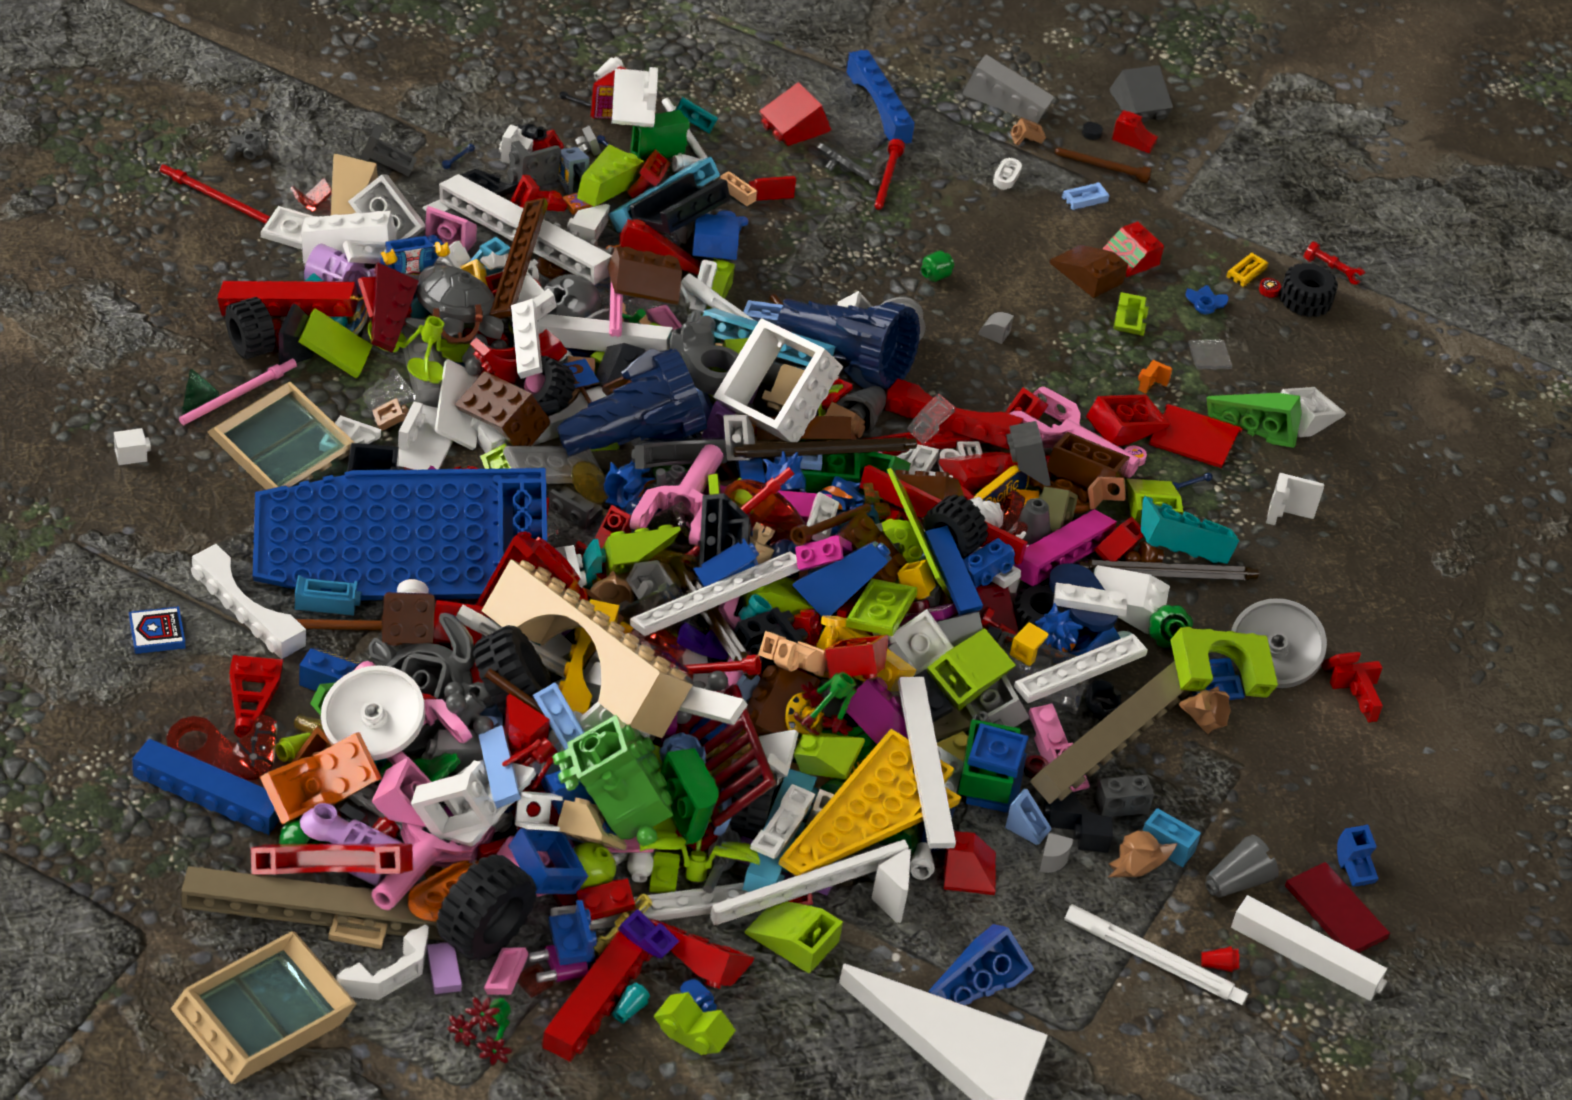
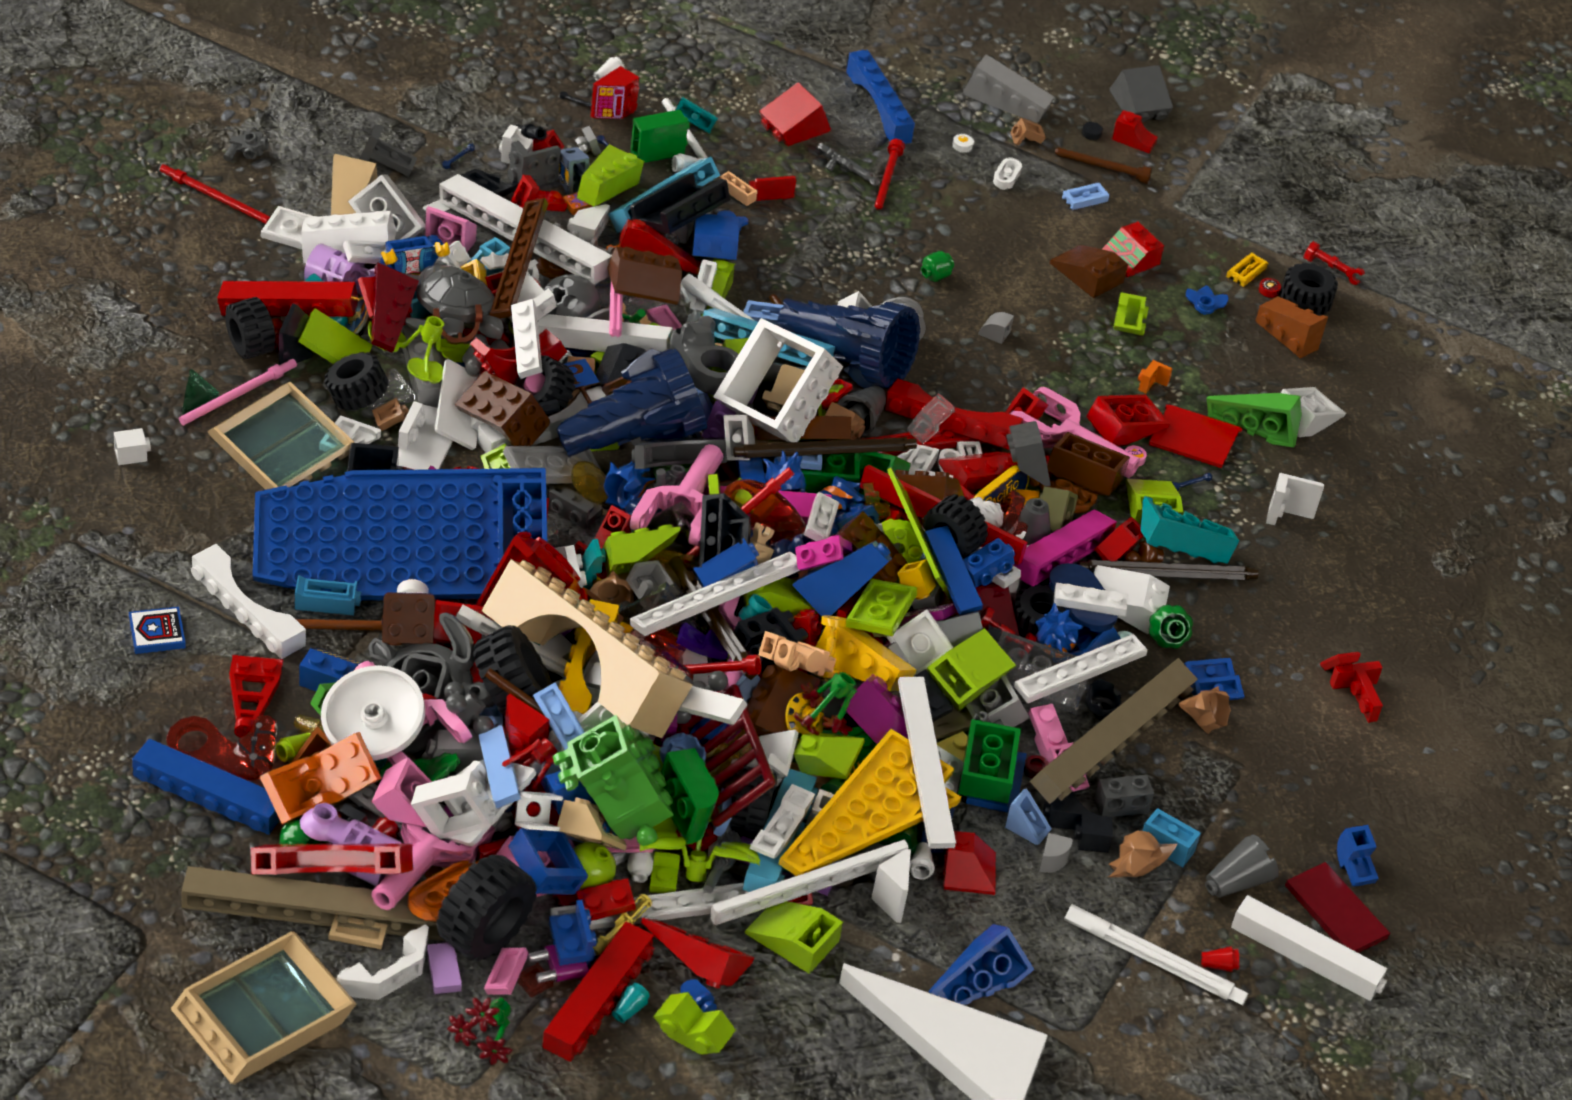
clear red bracket [290,179,332,212] -> none
white bracket [612,67,658,127] -> none
dark purple slope [618,909,679,959] -> none
red piece [628,149,671,198] -> none
reddish brown piece [790,504,871,546] -> none
red slope [825,635,888,679] -> none
dark red tile [907,599,930,613] -> none
blue tile [967,723,1029,778] -> none
yellow panel [1009,622,1048,666] -> none
nougat bracket [1088,477,1126,509] -> none
lime arch [1170,627,1278,698] -> none
clear piece [1188,339,1232,370] -> none
light grey dish [1231,599,1327,688] -> none
none -> black tyre [324,352,389,411]
none -> white tile [952,134,974,153]
none -> dark orange wedge [1255,297,1328,358]

